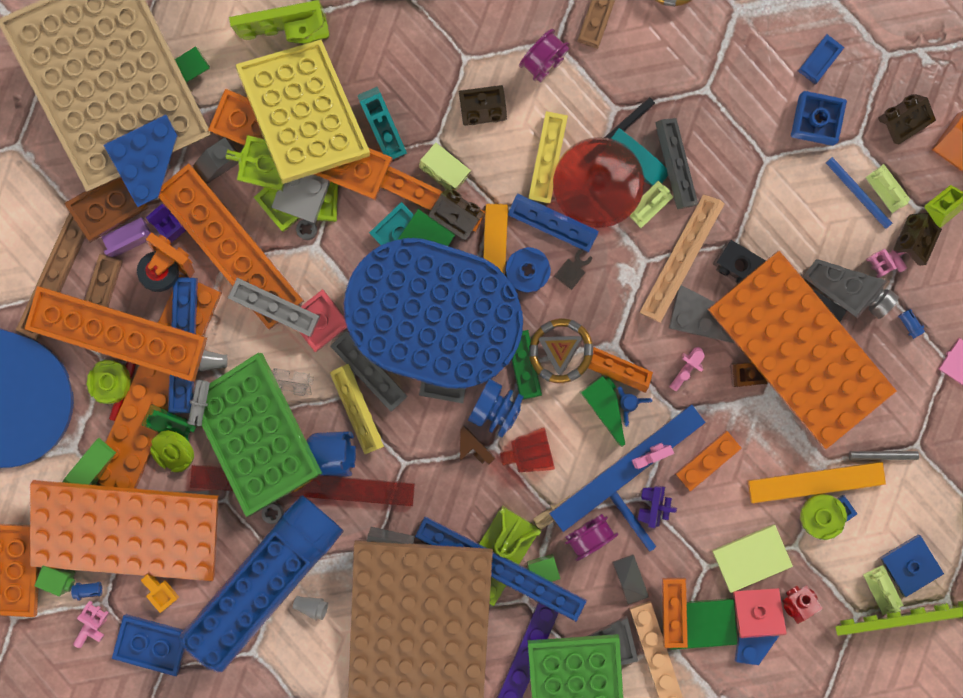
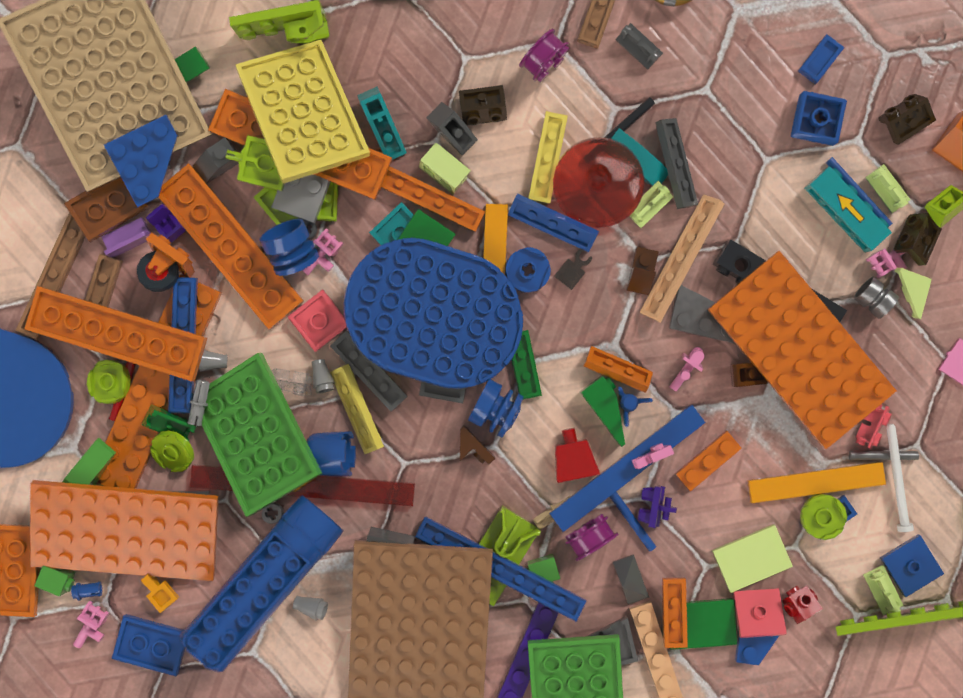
light grey plate [228,278,321,337] -> none
dark brown bracket [428,189,484,241] -> none
clear red torso [500,426,555,472] -> none
piece [529,318,593,383] -> none
flat silver wing [802,259,887,318] -> none
blue pin [898,309,925,339] -> none
none -> blue wheel [260,219,319,276]
none -> bright pink arm [302,228,344,275]
none -> light grey cone [311,359,335,394]
none -> dark grey slope [426,102,478,156]
none -> red torso [555,428,600,483]
none -> dark grey hinge [615,23,663,70]
none -> reddish brown slope [626,247,659,295]
none -> teal brick [804,166,892,253]
none -> coral hinge [855,404,892,450]
none -> white bar [886,424,914,532]
none -> yellowish green tile [894,268,932,319]

